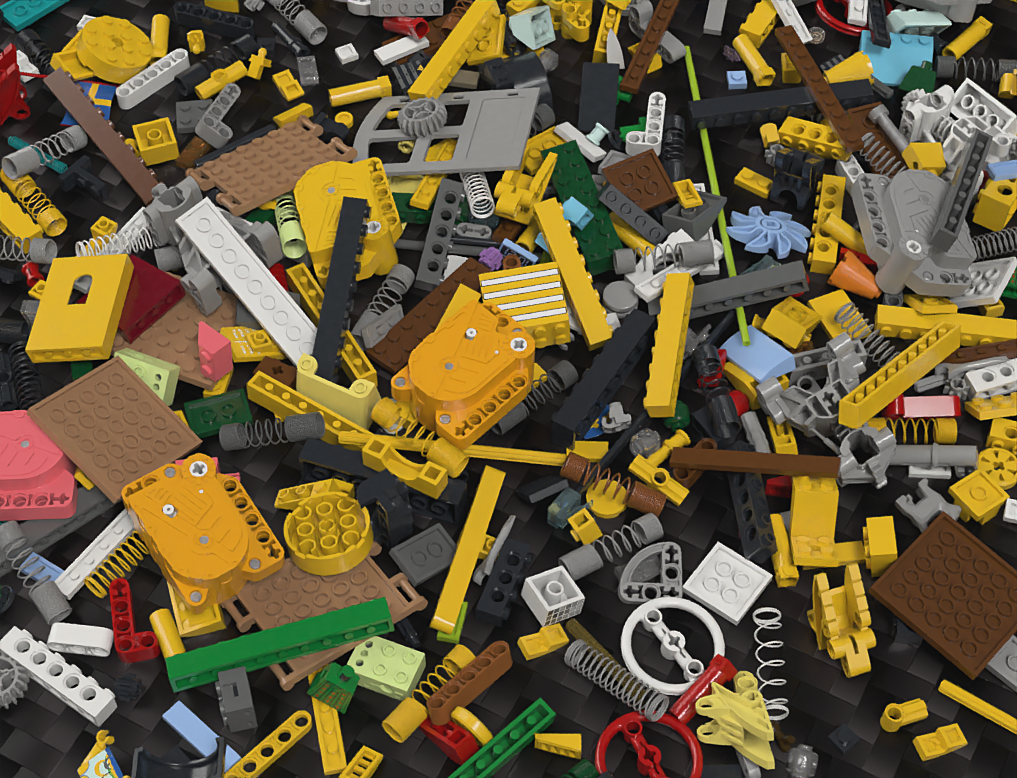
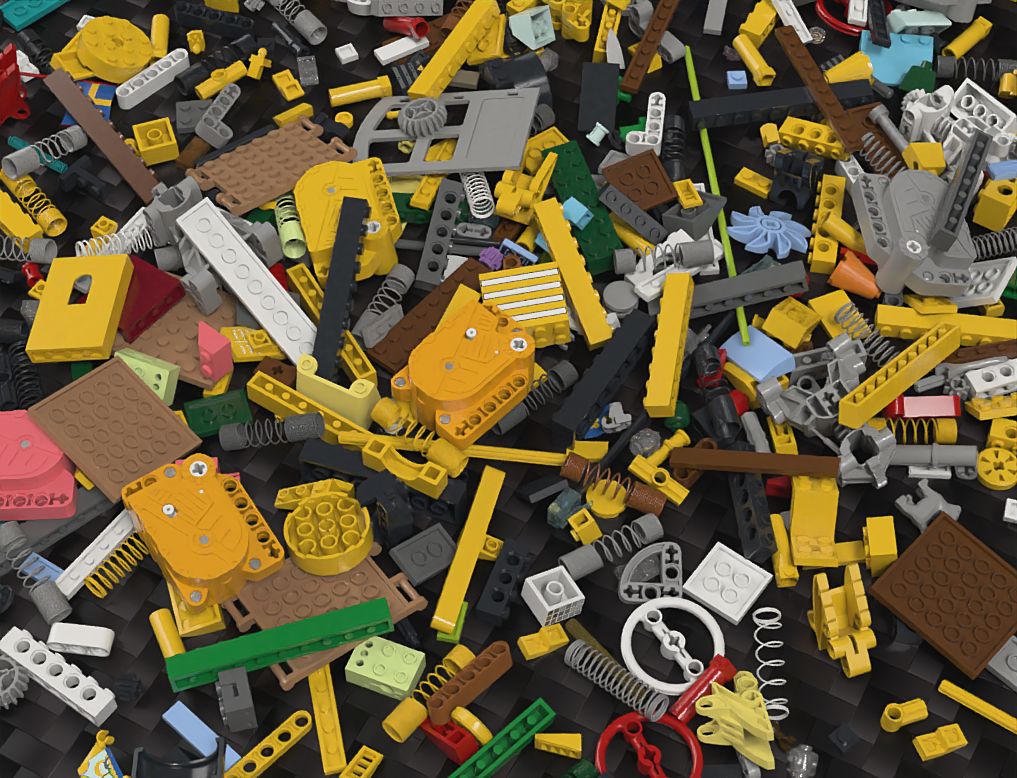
red beam [109,578,161,663] -> none
green torso [307,662,360,714] -> none
light grey piece [473,515,516,585] -> none
white tile [554,122,606,162] -> none
yellow slope [781,53,801,83] -> none
yellow panel [948,468,1010,525] -> none

